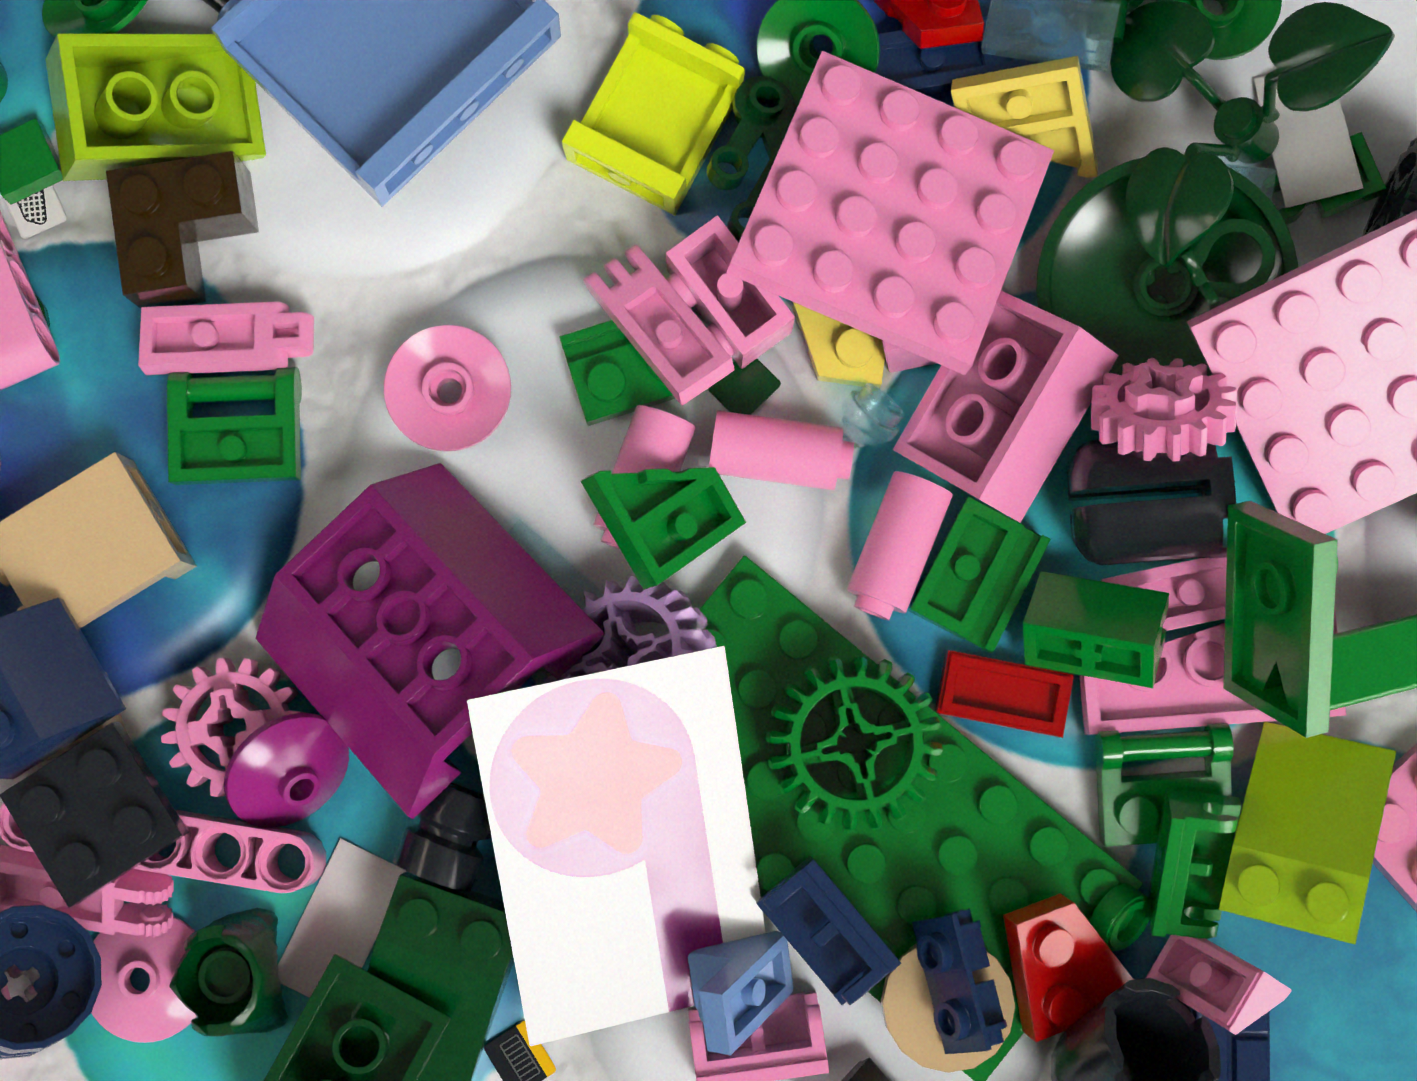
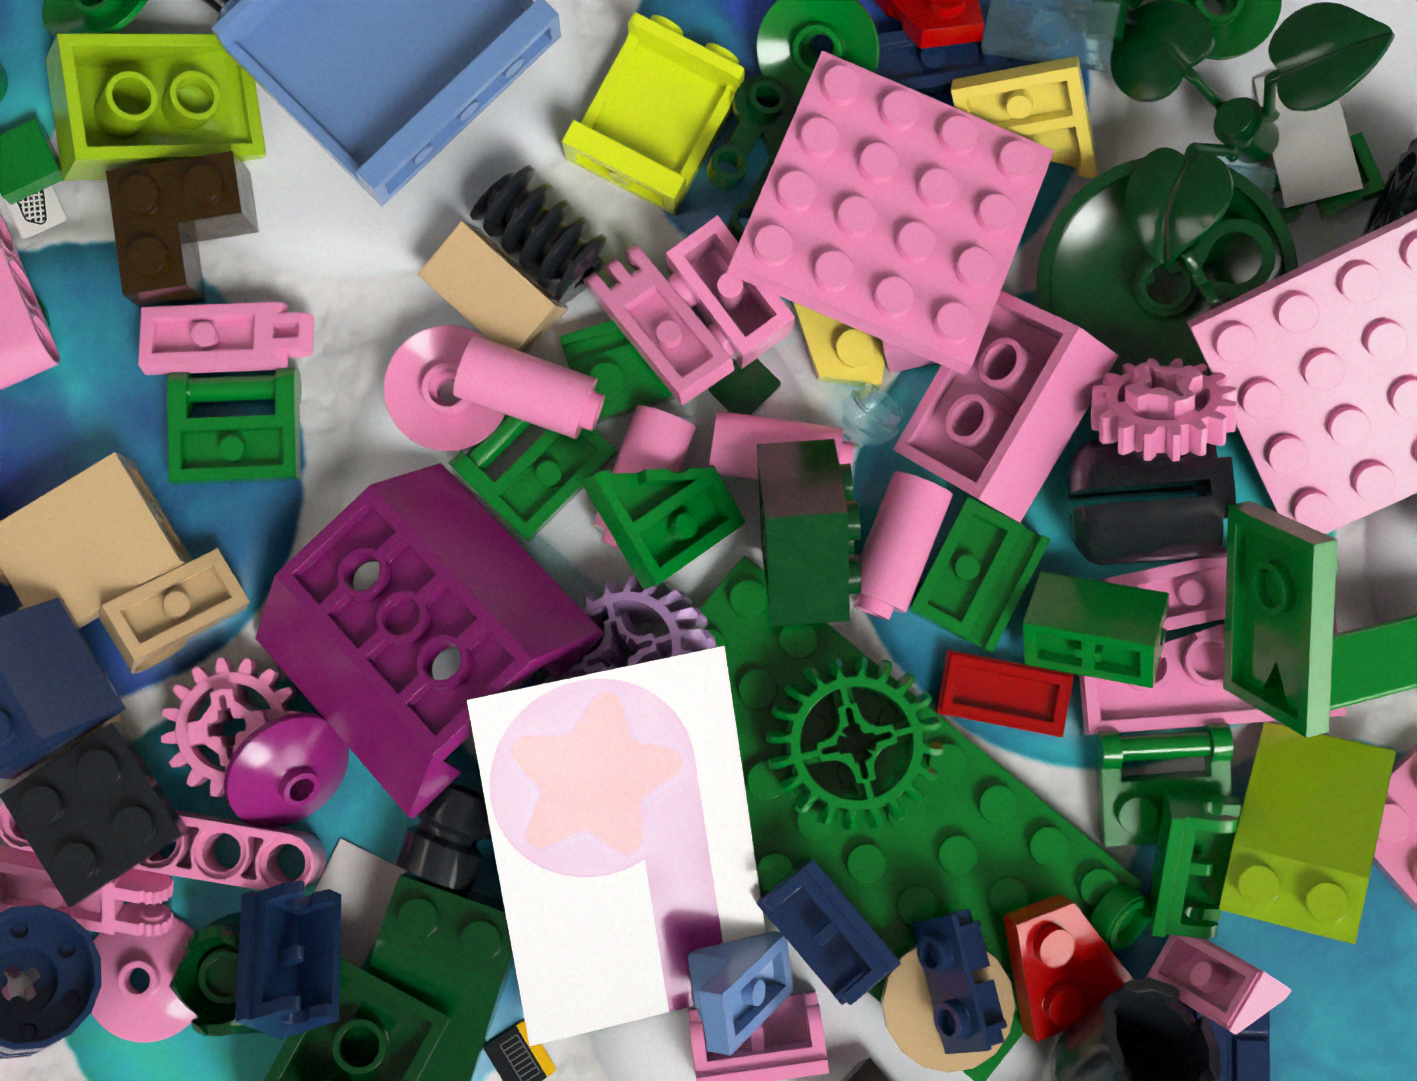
none -> tan plate [99,548,250,674]
none -> dark blue hinge [235,881,342,1039]
none -> tan hinge [417,221,568,354]
none -> green plate [448,414,617,543]
none -> bright pink brick [453,335,605,439]
none -> black piece [469,165,607,305]
none -> dark green brick [756,439,861,627]

